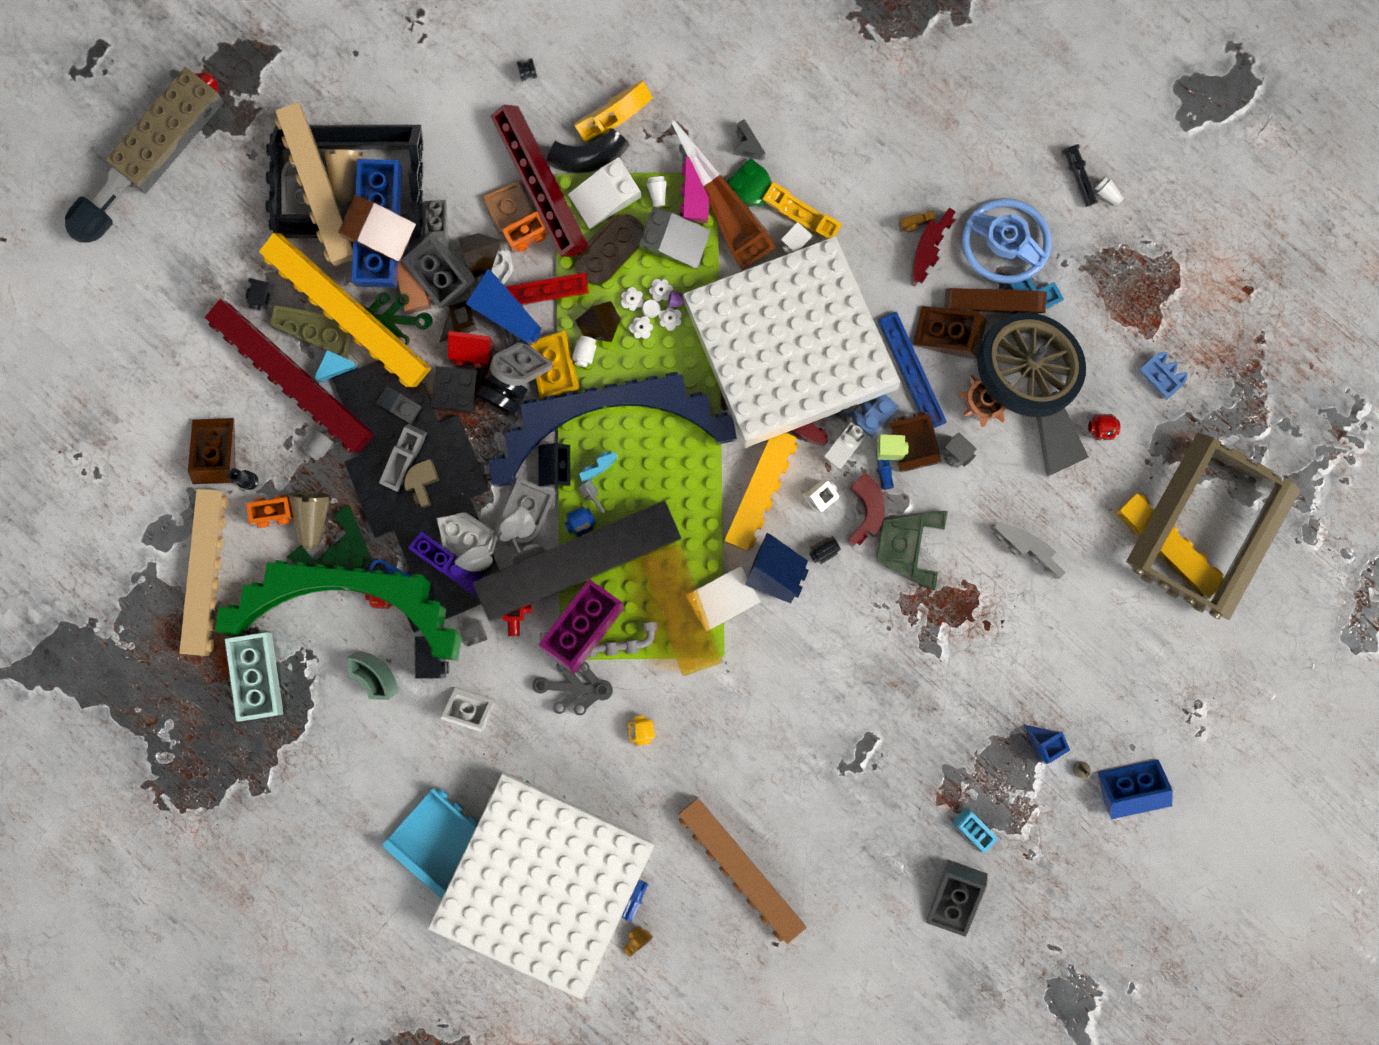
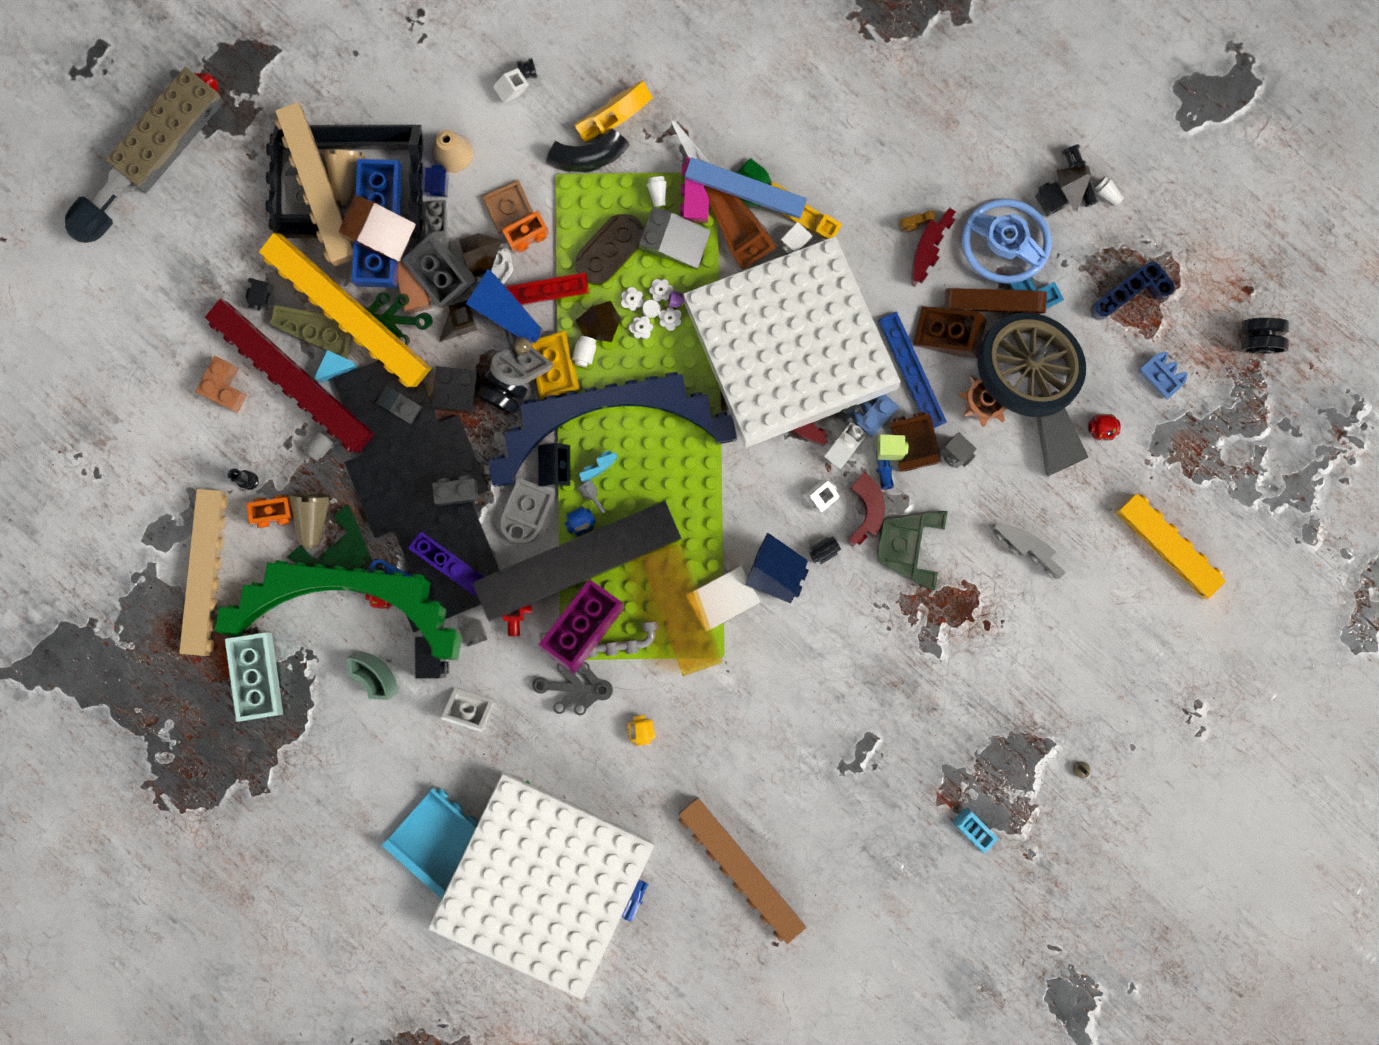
reddish brown slope [188,418,236,484] -> none
light grey slope [379,424,427,492] -> none
dark tan brick [405,459,440,508] -> none
white tile [437,512,498,556] -> none
red slope [448,331,494,370] -> none
light grey plant [454,504,546,572] -> none
dark red brick [490,104,589,257] -> none
white slope [568,157,641,229] -> none
pearl gold piece [623,926,653,958] -> none
yellow brick [724,433,798,552] -> none
dark grey slope [734,119,765,160] -> none
dark grey slope [926,860,988,937] -> none
blue slope [1024,725,1070,764] -> none
blue slope [1098,759,1173,819] -> none
dark tan door [1126,433,1300,620] -> none
none -> nougat brick [195,355,247,413]
none -> clear blue brick [424,165,449,198]
none -> dark grey brick [432,476,479,506]
none -> tan cone [433,130,473,173]
none -> white brick [493,68,529,103]
none -> dark tan hinge [514,337,532,355]
none -> medium blue tile [684,157,807,219]
none -> black brick [1035,182,1069,217]
none -> slope [1056,165,1091,211]
none -> dark blue beam [1091,262,1174,320]
none -> black wheel [1241,318,1289,354]

